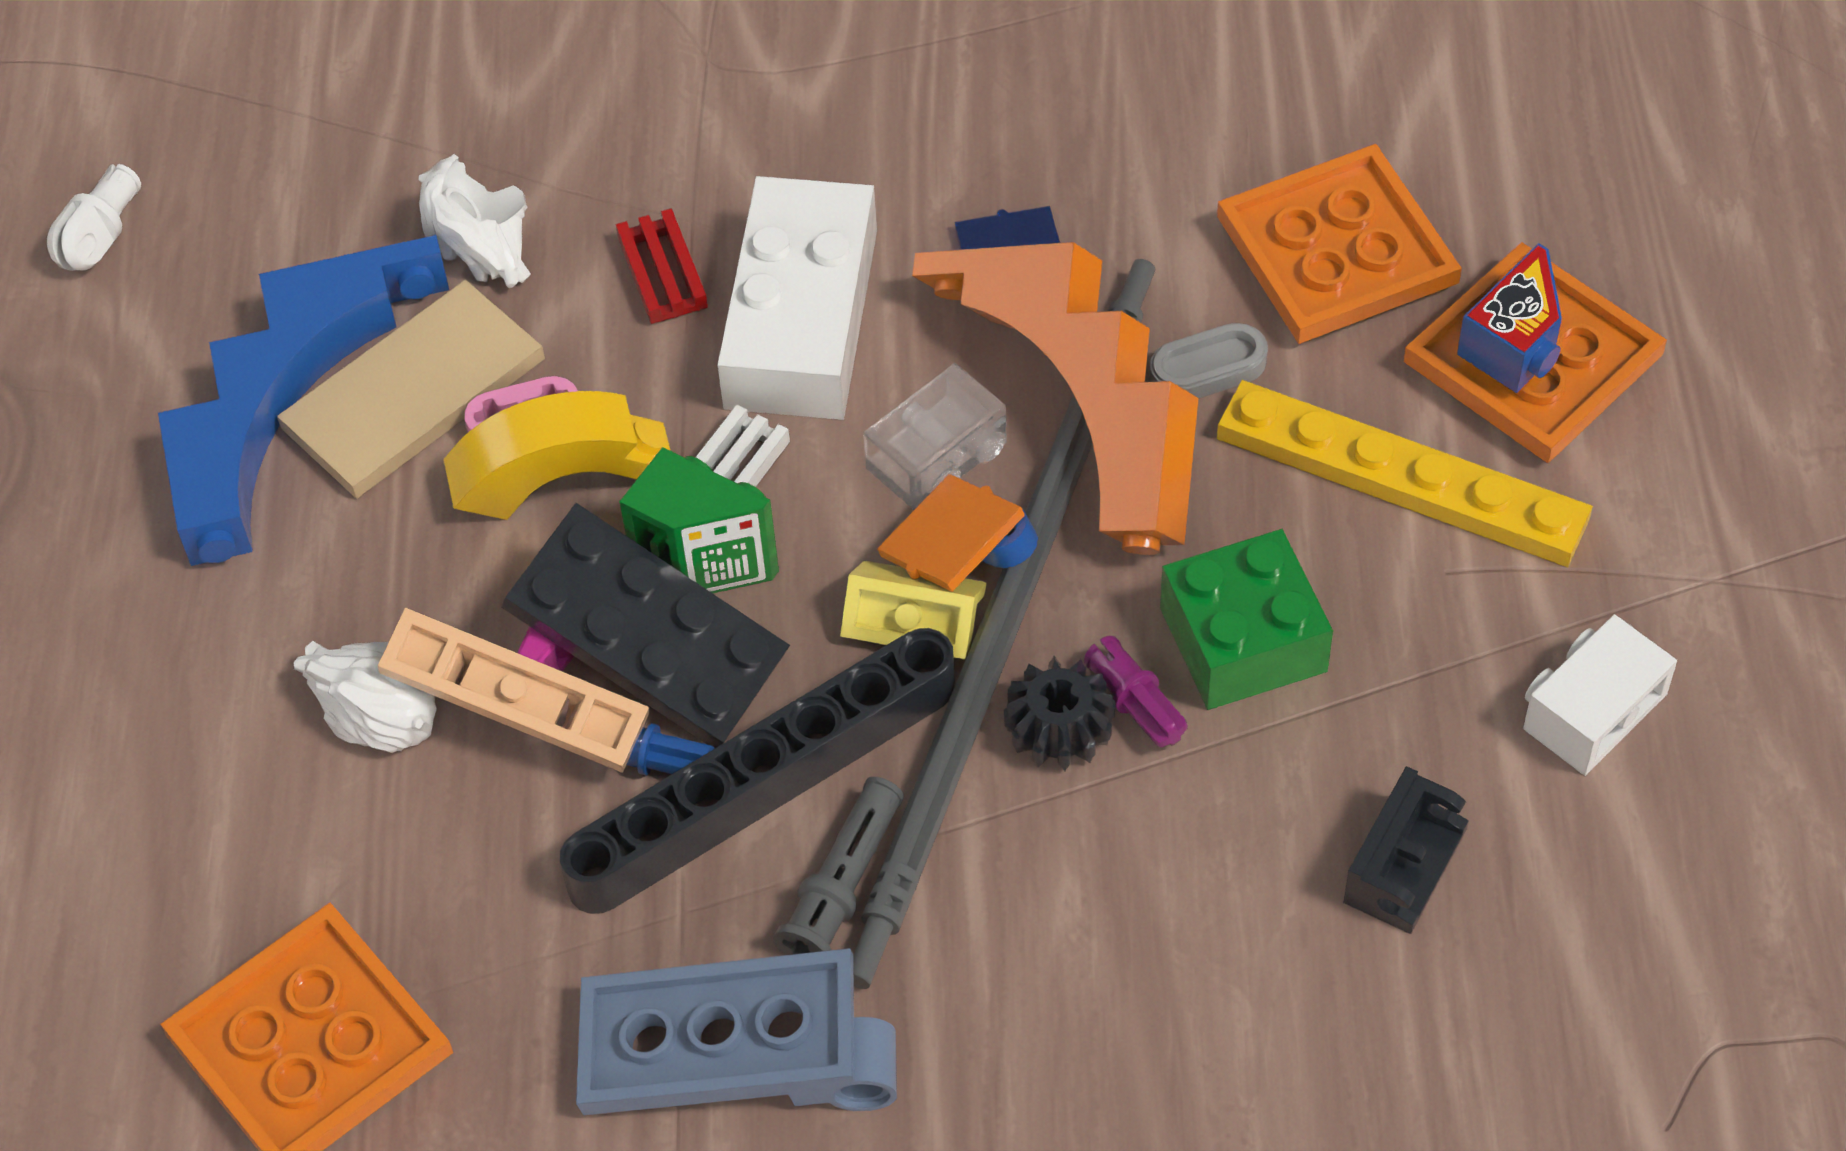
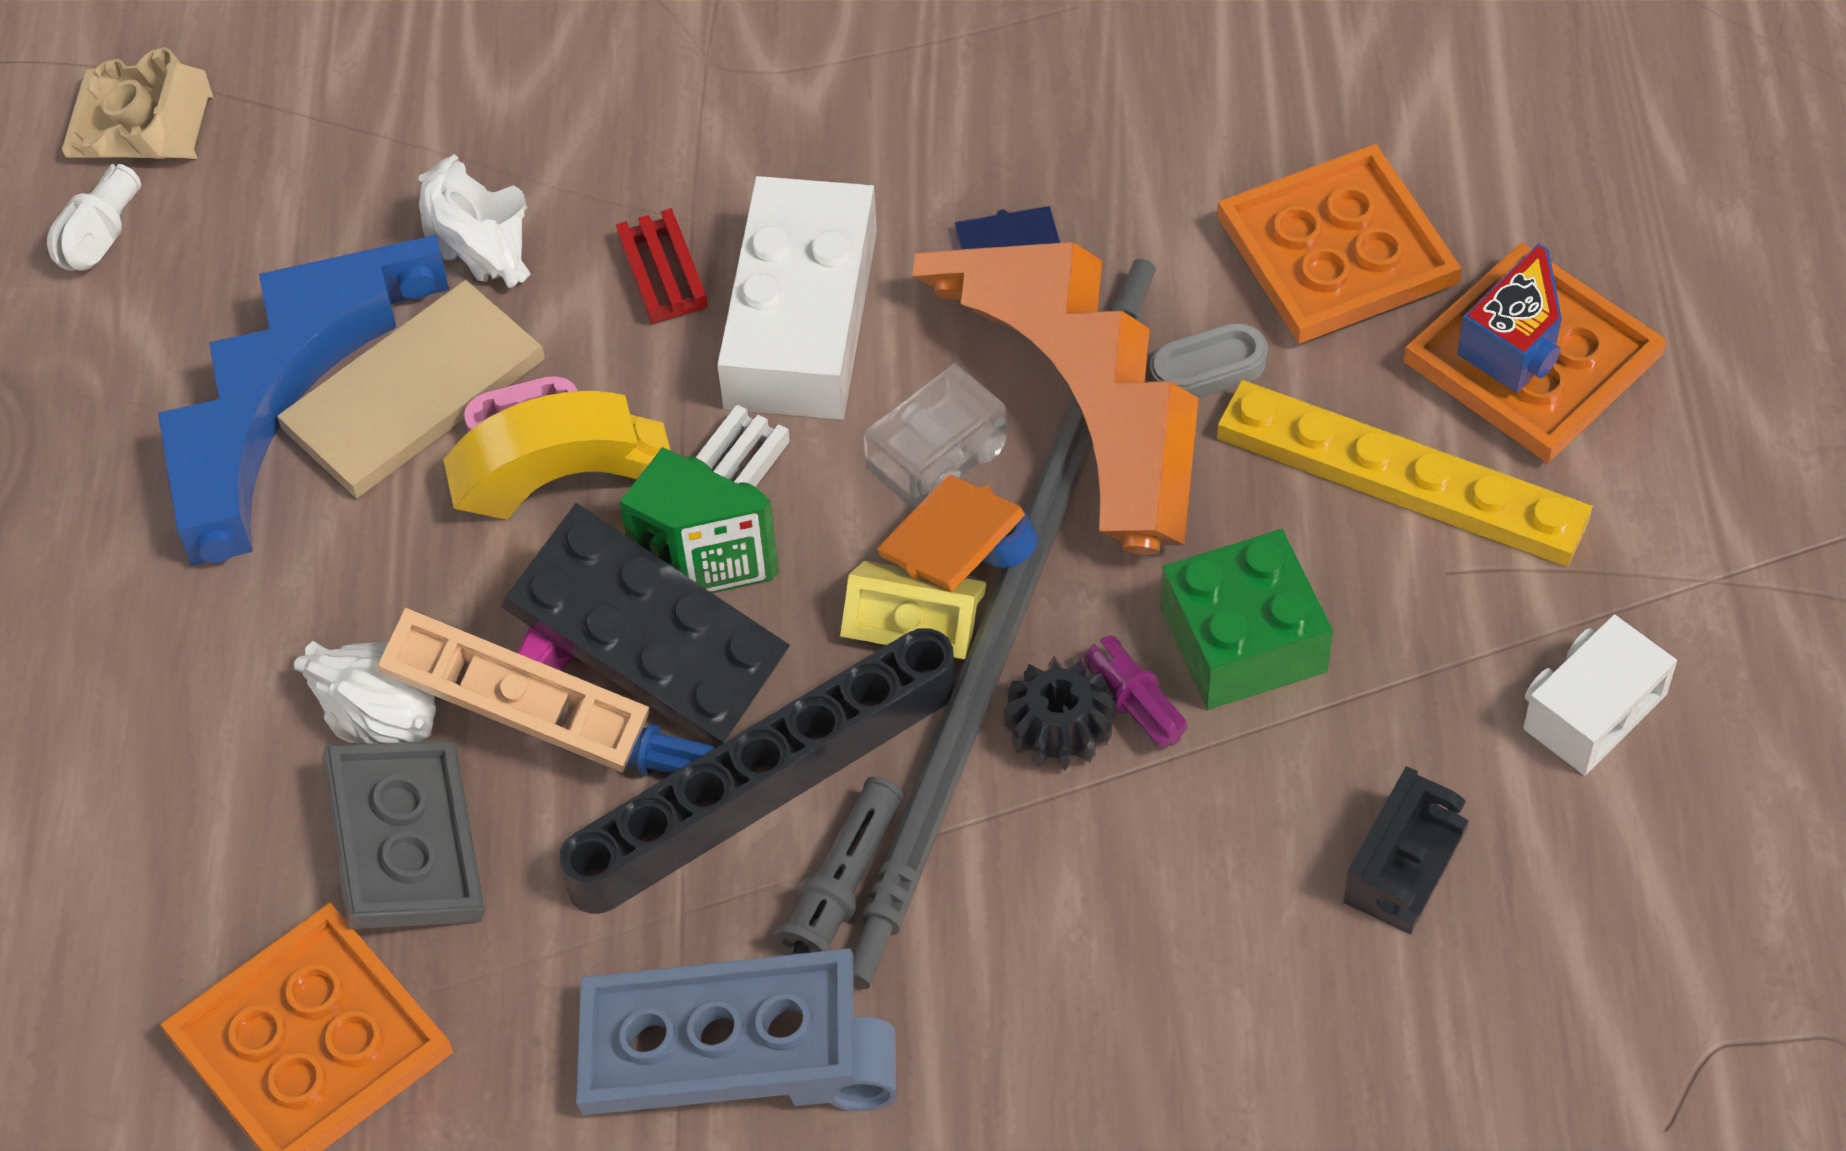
none -> tan slope [62,47,214,159]
none -> dark grey tile [322,741,485,929]

